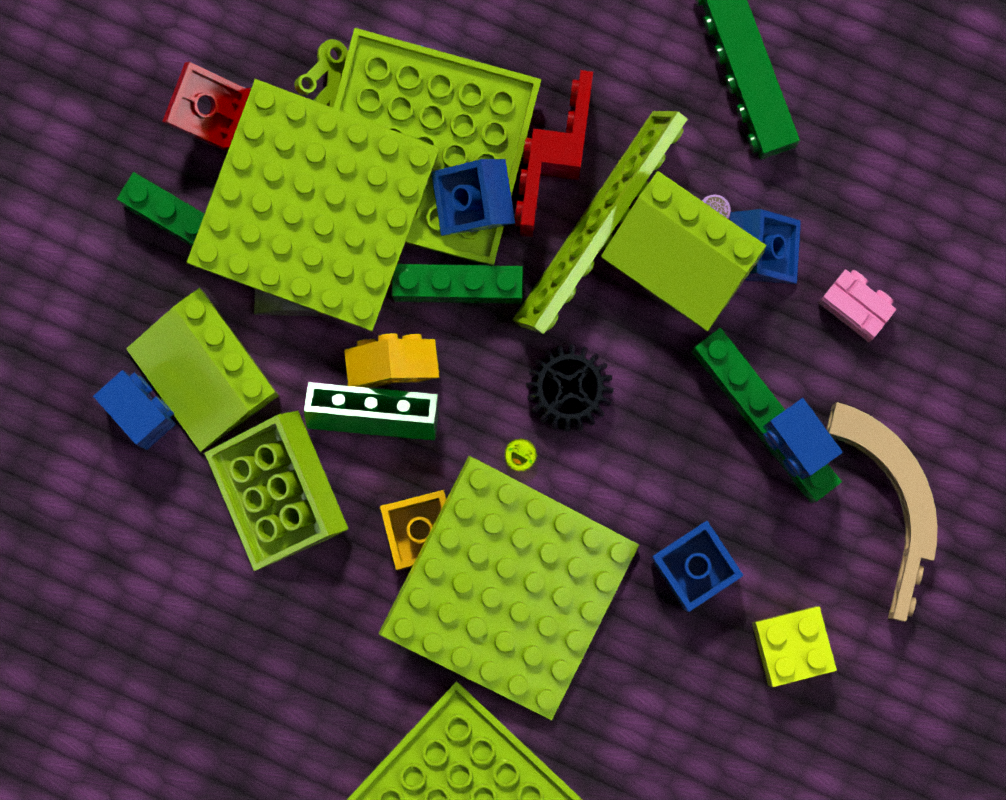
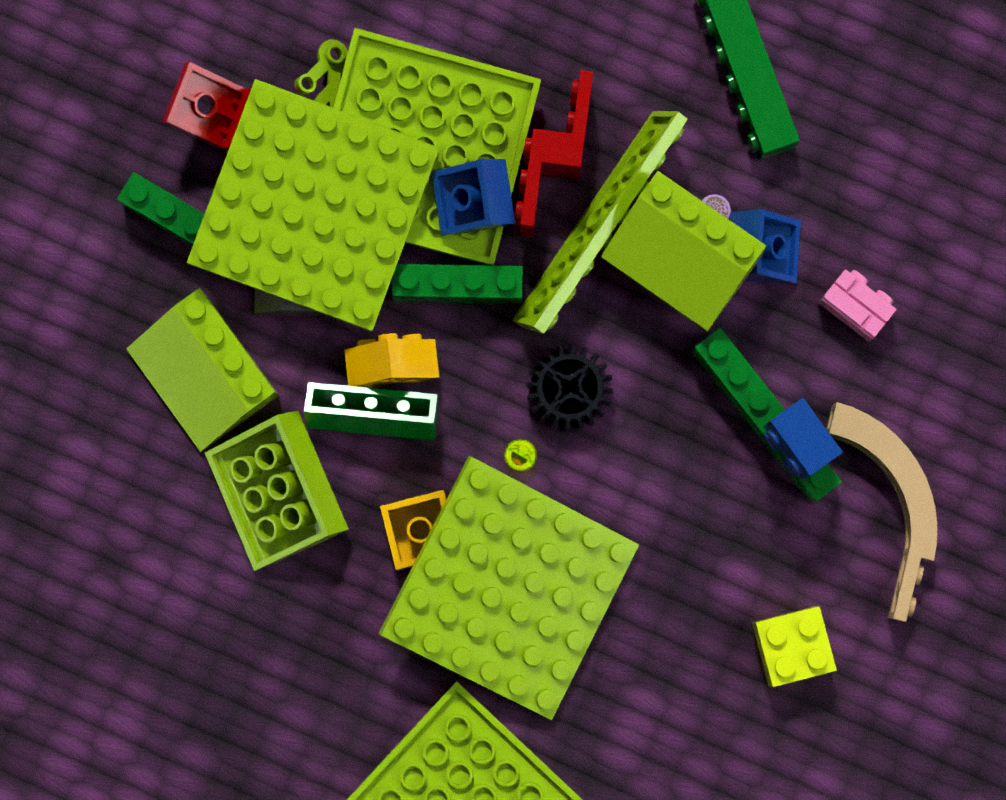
blue brick [93,370,176,450] -> none
blue brick [650,521,744,612] -> none

